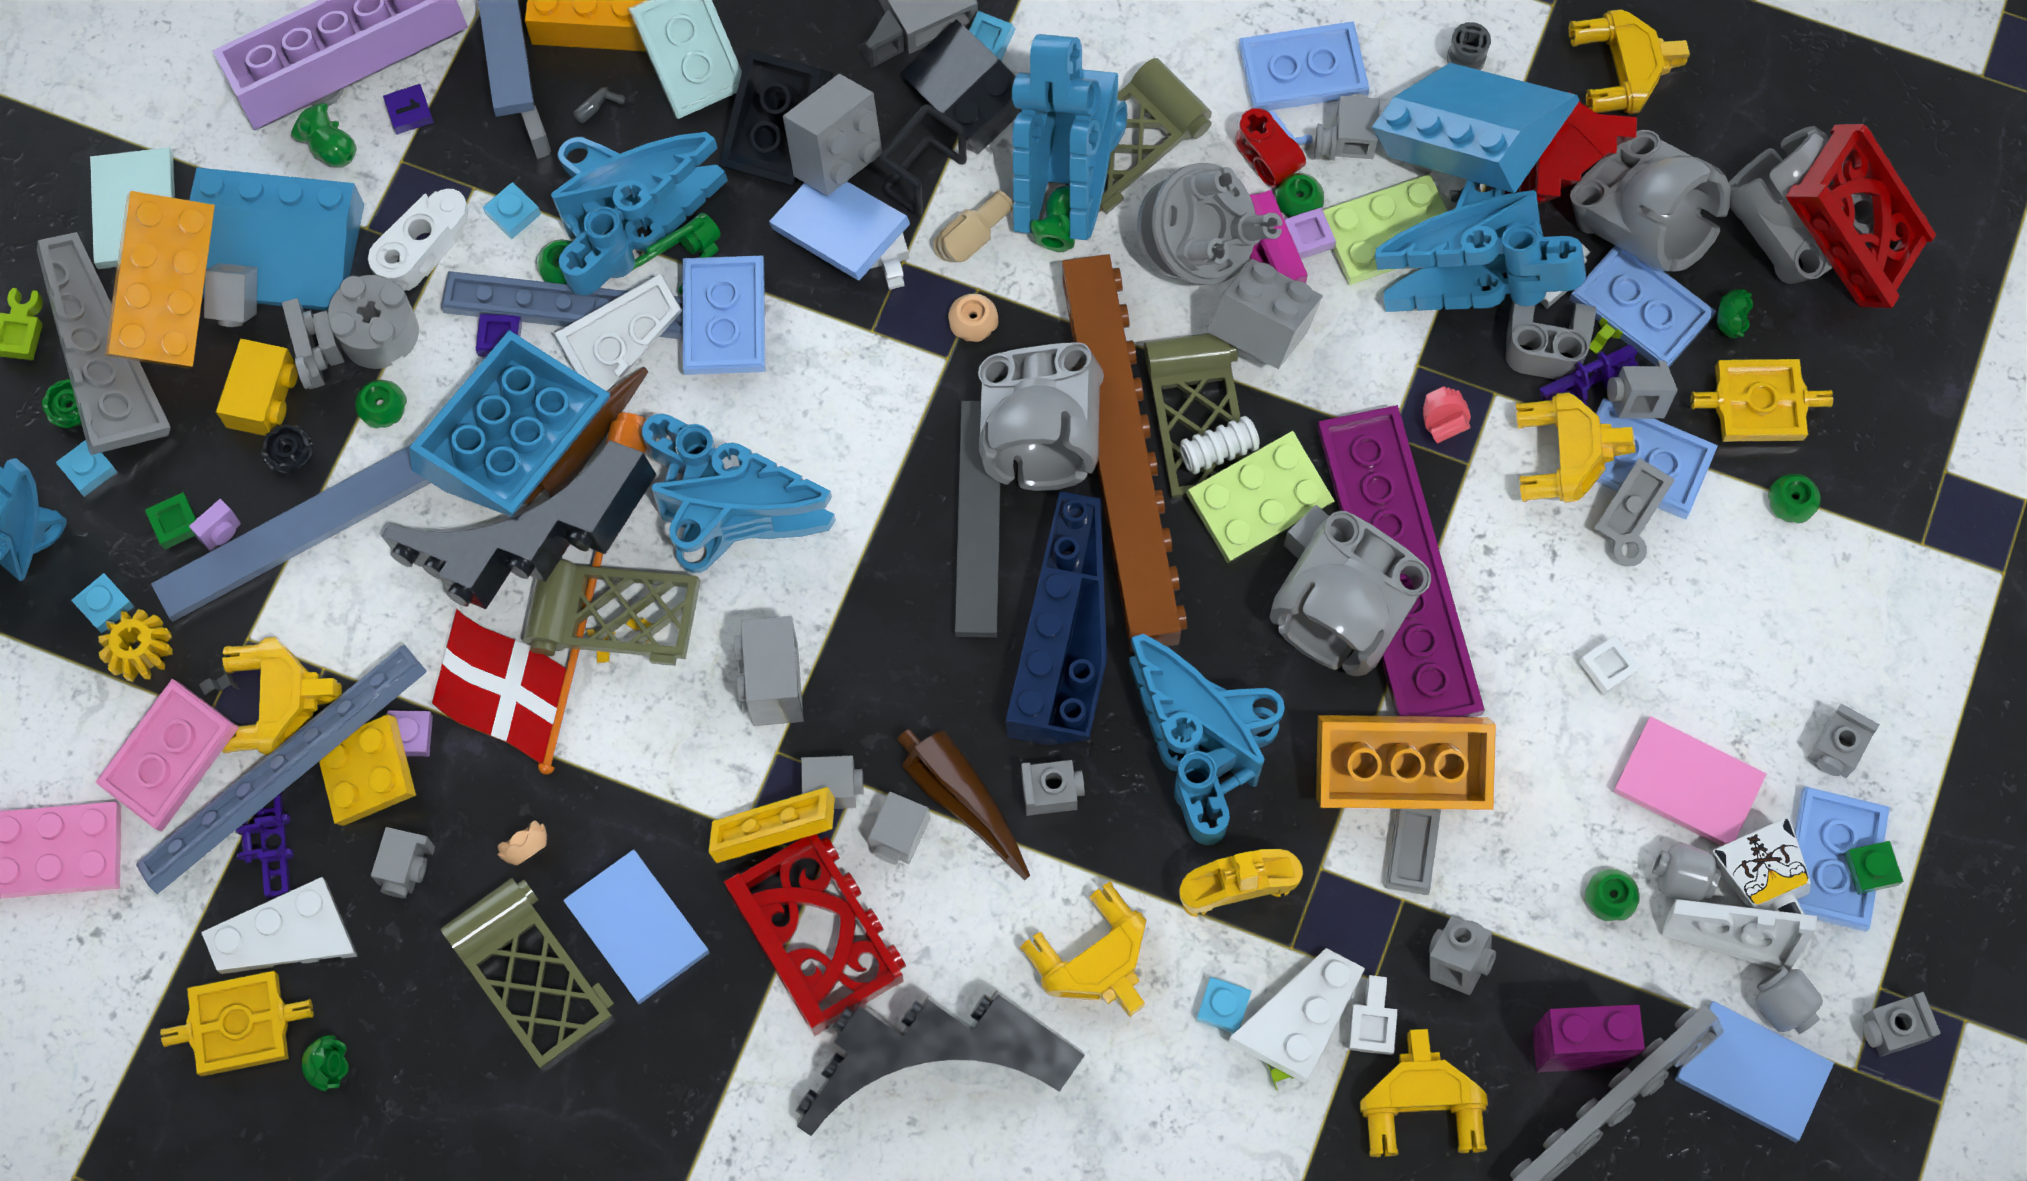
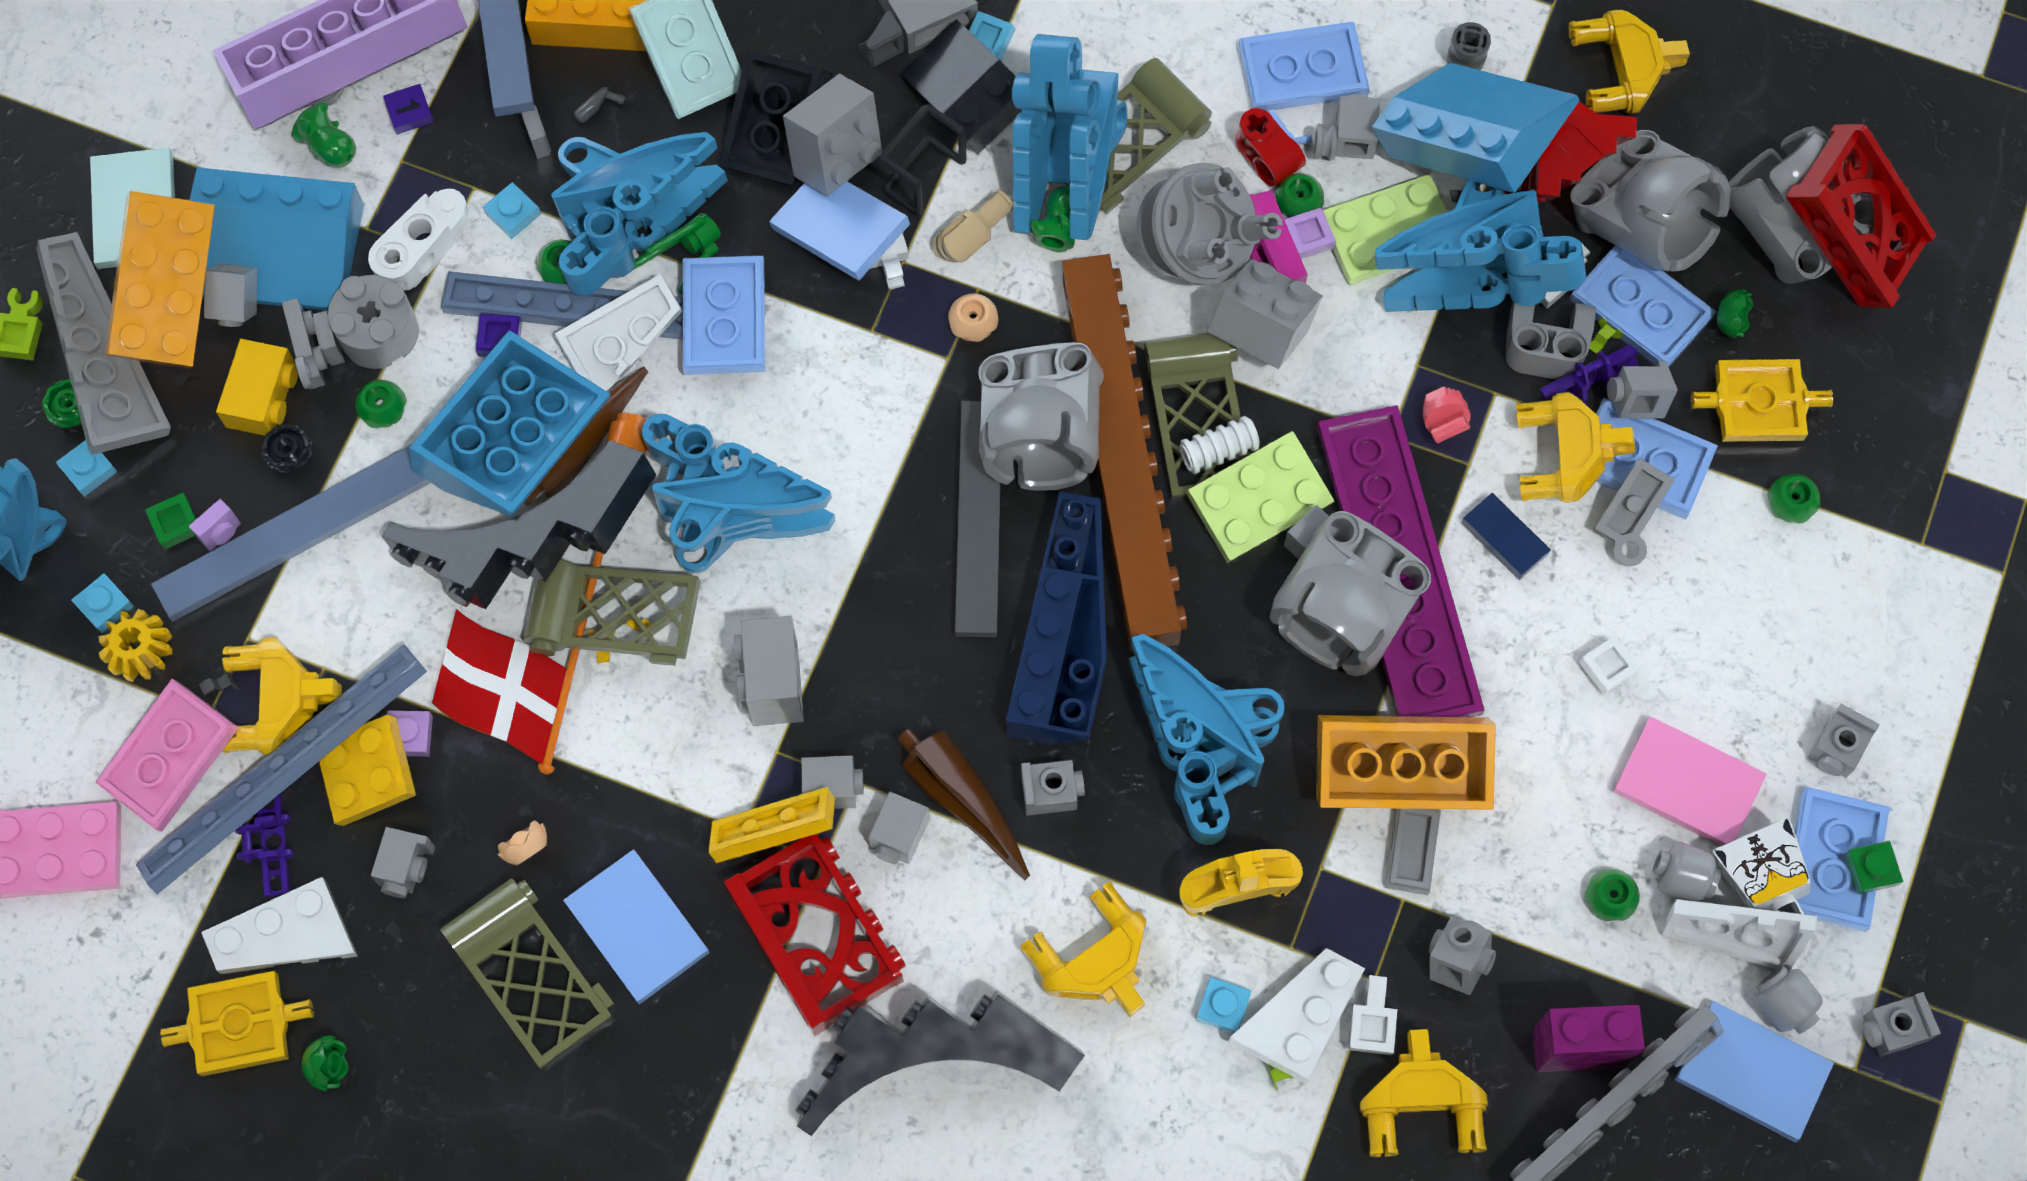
none -> dark blue tile [1461,493,1551,580]

